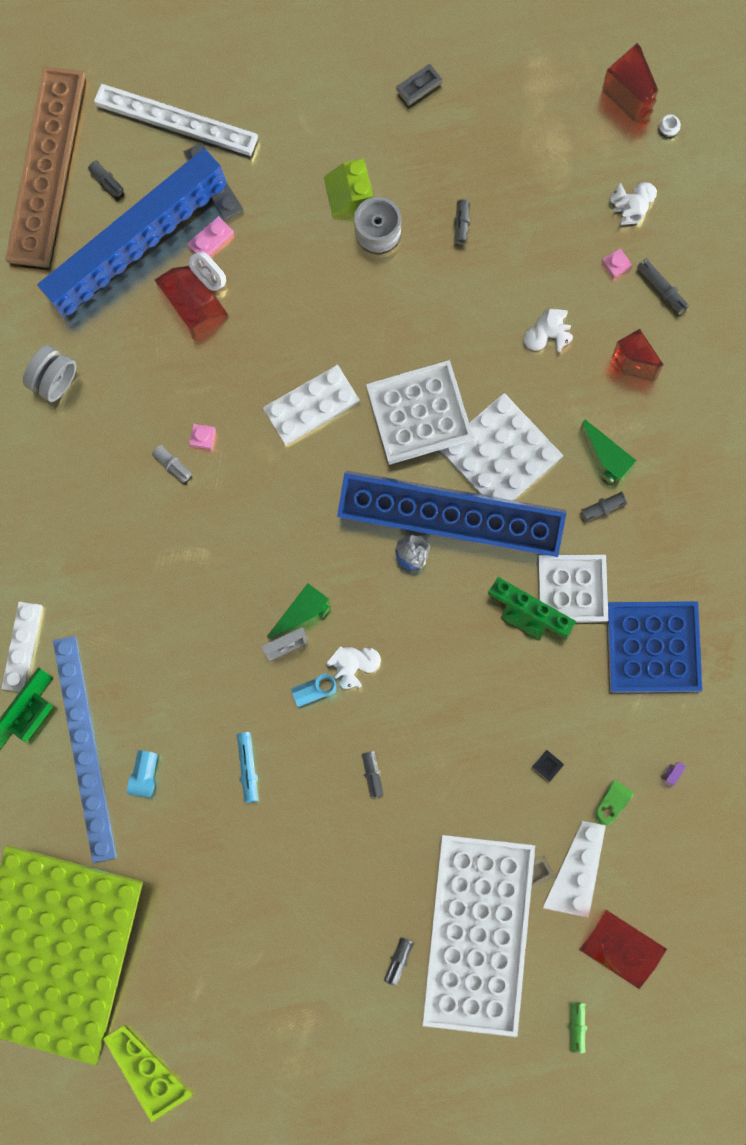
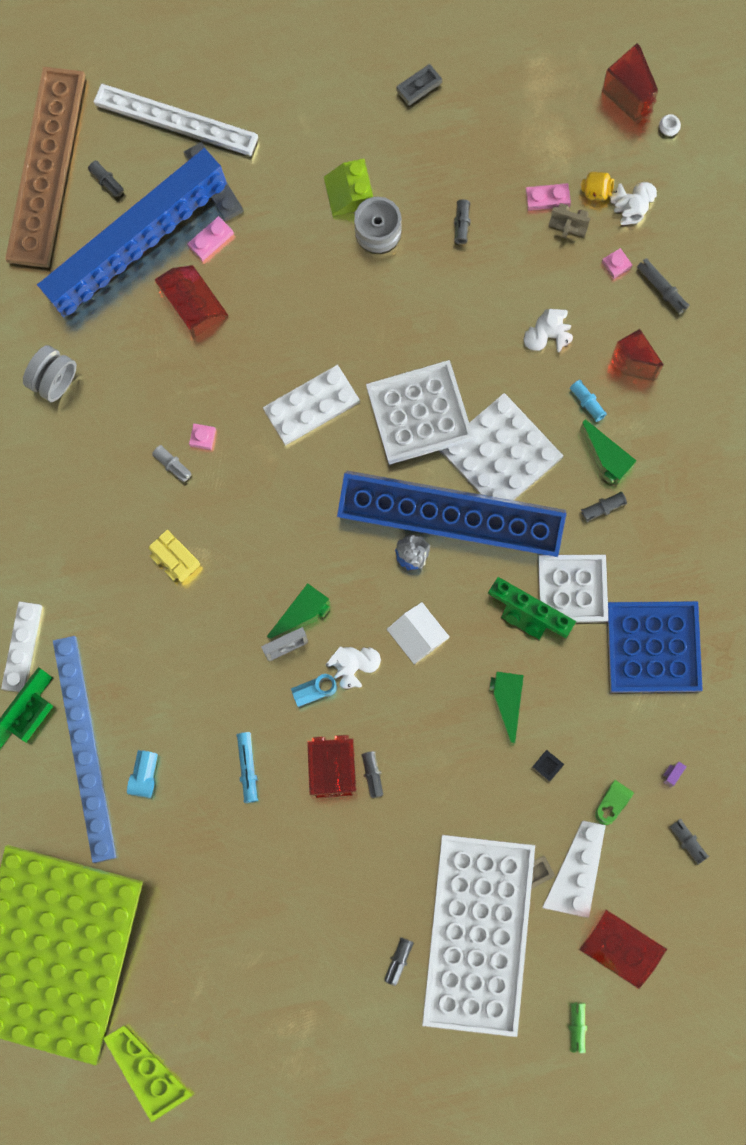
white plate [189,252,226,291] -> none
none -> light yellow brick [148,530,200,582]
none -> clear red slope [307,735,358,799]
none -> white slope [387,602,450,665]
none -> green slope [489,672,524,745]
none -> bright pink plate [526,183,571,211]
none -> dark tan hips [548,203,591,238]
none -> medium azure pin [570,380,607,422]
none -> yellow head [581,172,614,201]
none -> dark grey pin [669,819,710,865]

